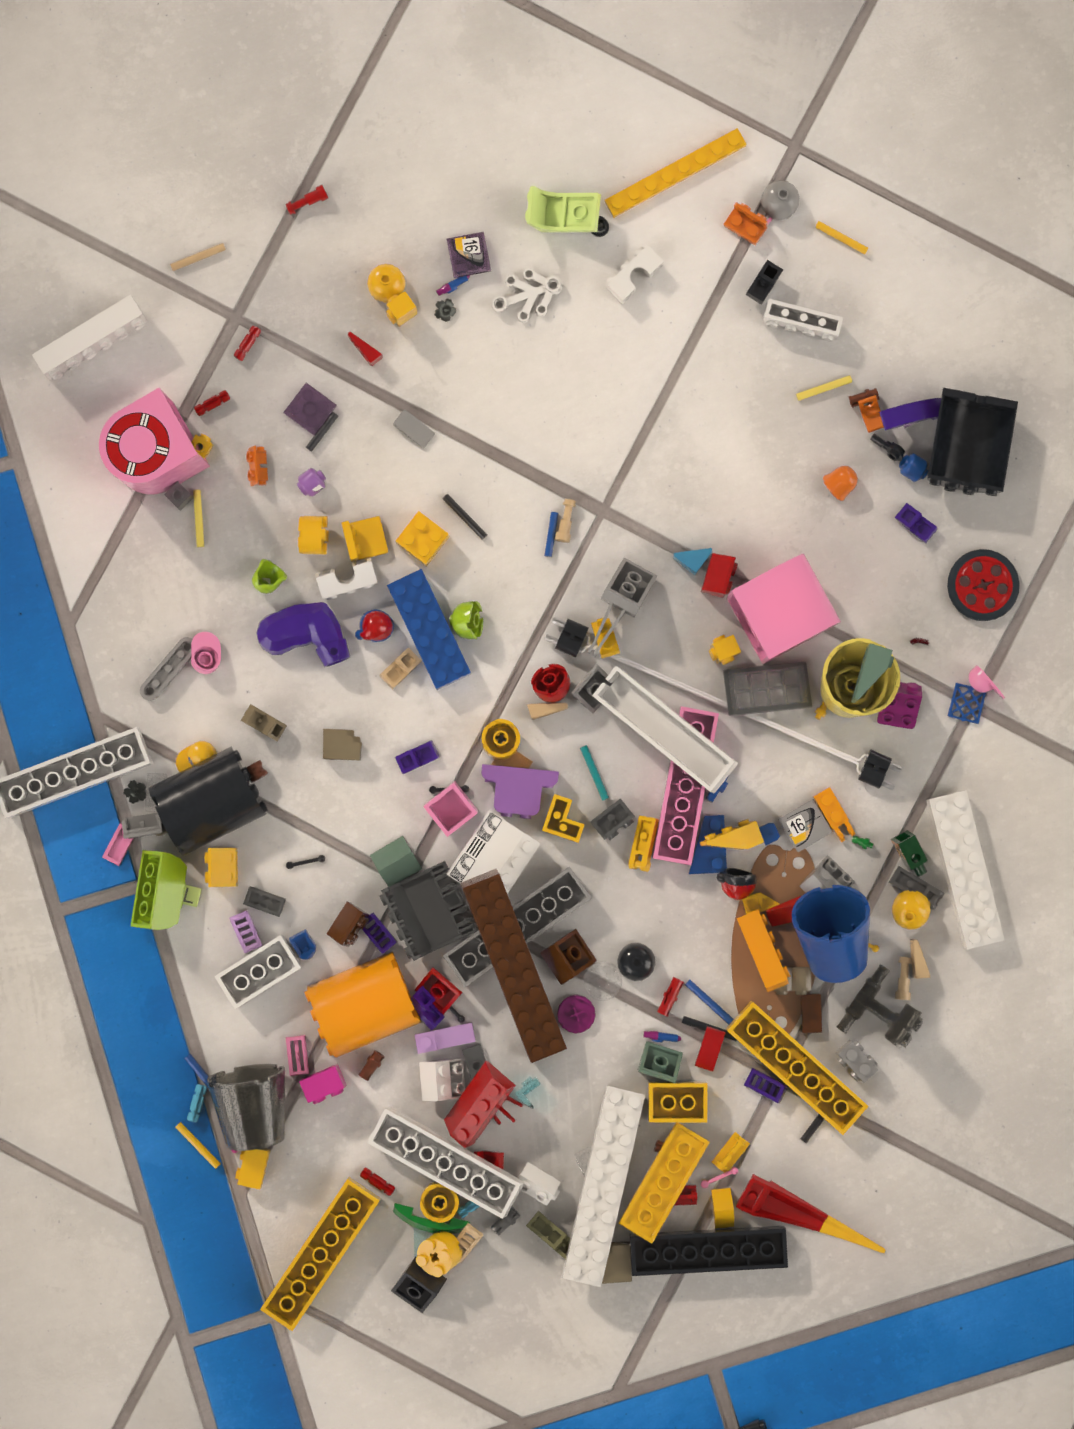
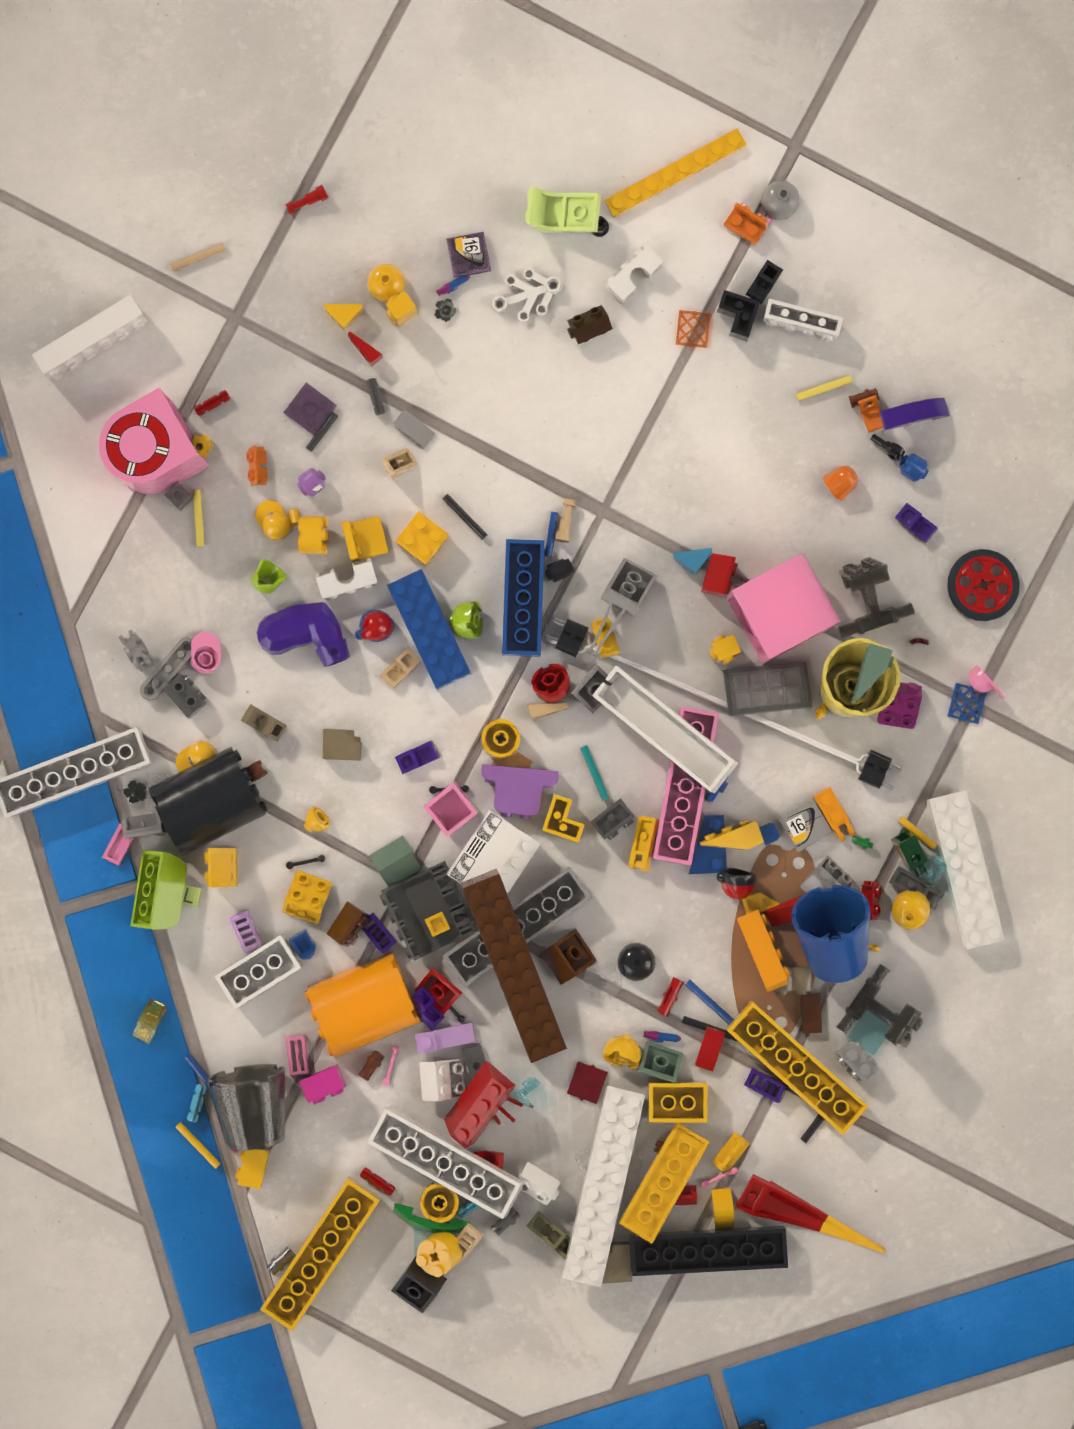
red axle [234,326,261,361] -> none
dark grey plate [243,886,286,917] -> none
magenta tile [557,995,596,1034] -> none
yellow bar [815,221,868,254] -> none
tan piece [895,957,912,1000] -> none
tan slope [910,939,931,979] -> none
black cylinder [927,388,1018,496] -> none
none -> light grey pin [119,630,154,672]
none -> clear yellow brick [132,999,168,1044]
none -> dark grey brick [163,674,207,719]
none -> yellow cap [255,500,291,540]
none -> flat silver pin [266,1246,295,1276]
none -> yellow bracket [282,870,333,925]
none -> yellow piece [288,508,300,528]
none -> yellow brick [304,807,330,832]
none -> yellow slope [324,304,363,330]
none -> dark grey axle [366,378,385,416]
none -> tan slope [382,448,418,480]
none -> bright pink hinge [383,1046,399,1085]
none -> yellow tile [424,912,450,937]
none -> blue brick [502,539,544,657]
none -> black brick [544,558,574,583]
none -> dark brown brick [567,305,613,345]
none -> dark red piece [567,1061,608,1104]
none -> yellow cylinder [602,1034,641,1069]
none -> clear orange window [675,310,710,348]
none -> black brick [717,290,760,342]
none -> clear smoke plate [838,557,915,638]
none -> clear light blue piece [847,1010,892,1055]
none -> red hinge [861,881,882,920]
none -> yellow piece [898,816,938,850]
none -> clear light blue bracket [924,854,947,886]

